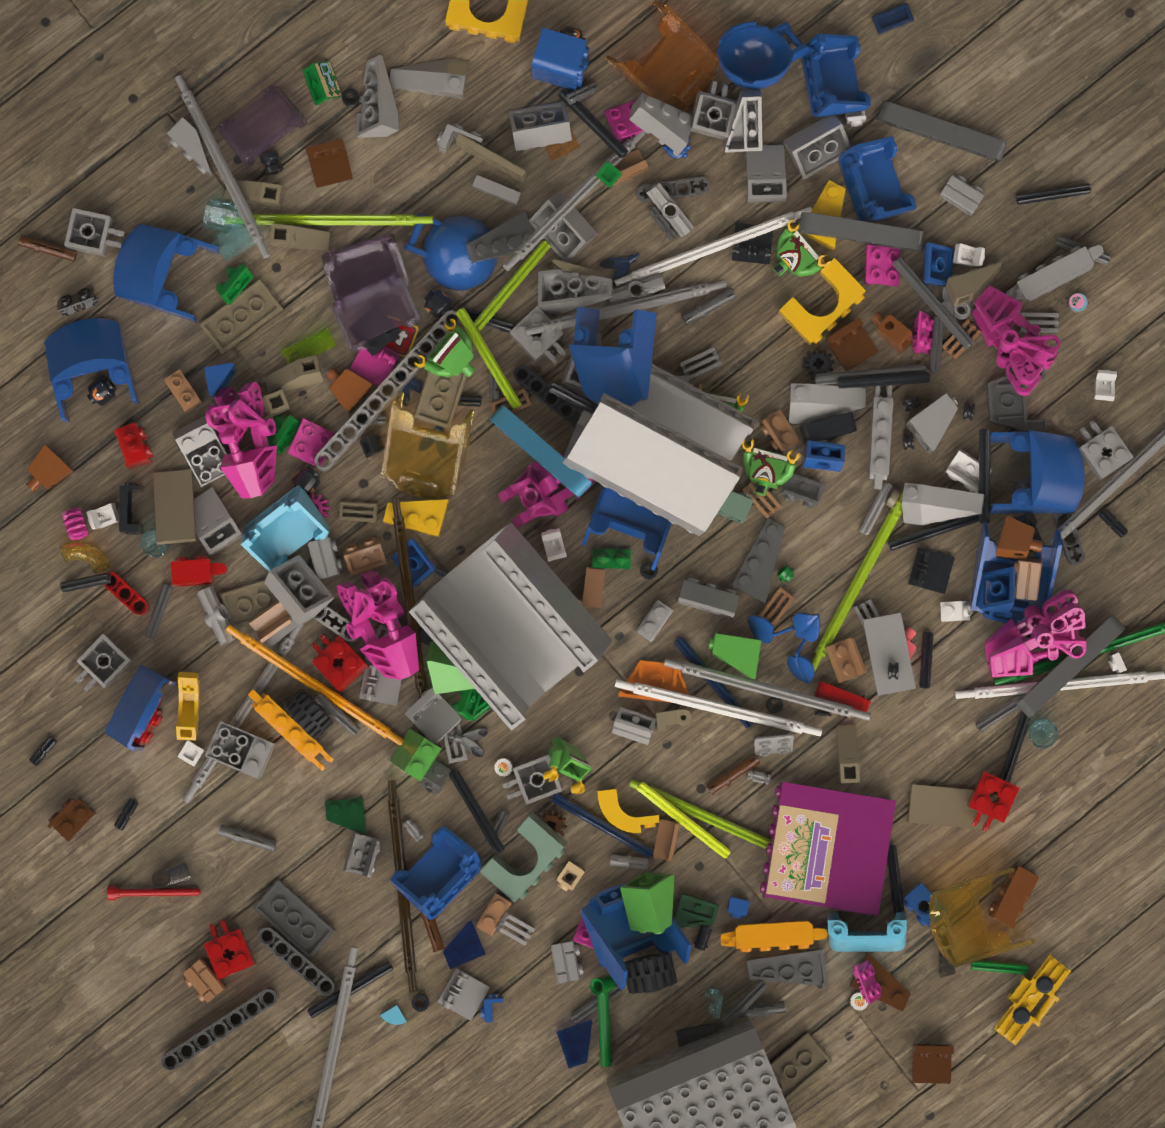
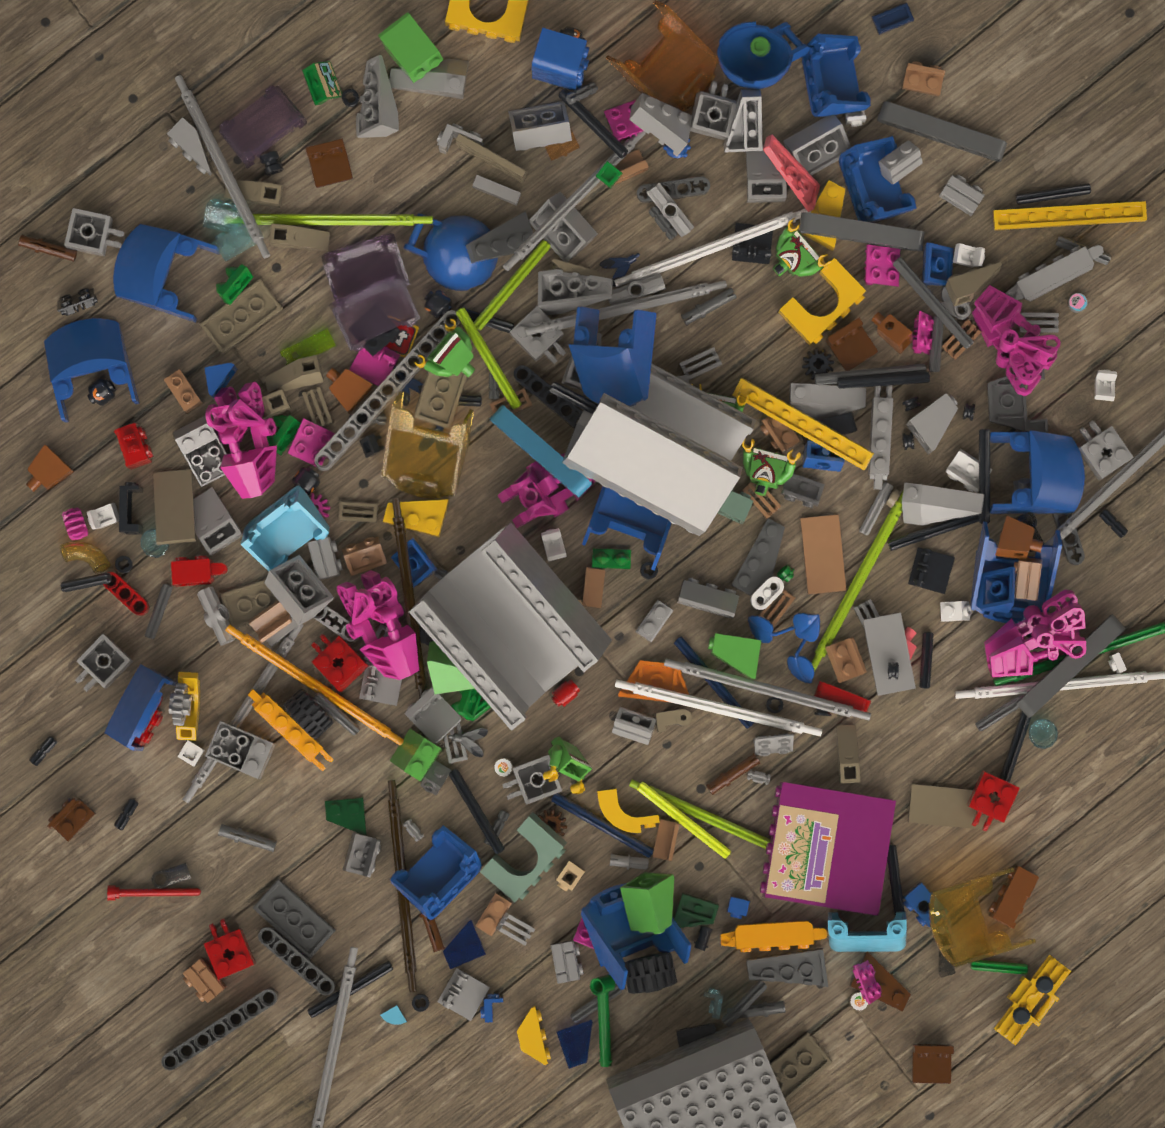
none -> black bush [115,556,133,574]
none -> light grey gear [169,683,192,726]
none -> dark tan tile [302,387,333,427]
none -> bright green slope [378,12,443,83]
none -> yellow slope [517,1006,551,1065]
none -> red brick [551,679,580,707]
none -> yellow plate [732,378,874,470]
none -> bright green tile [750,37,771,57]
none -> white plate [750,577,784,610]
none -> coral wing [763,134,820,212]
none -> medium nougat tile [800,515,846,595]
none -> light grey brick [878,140,923,184]
none -> medium nougat bracket [902,62,945,96]
none -> yellow plate [993,201,1147,230]

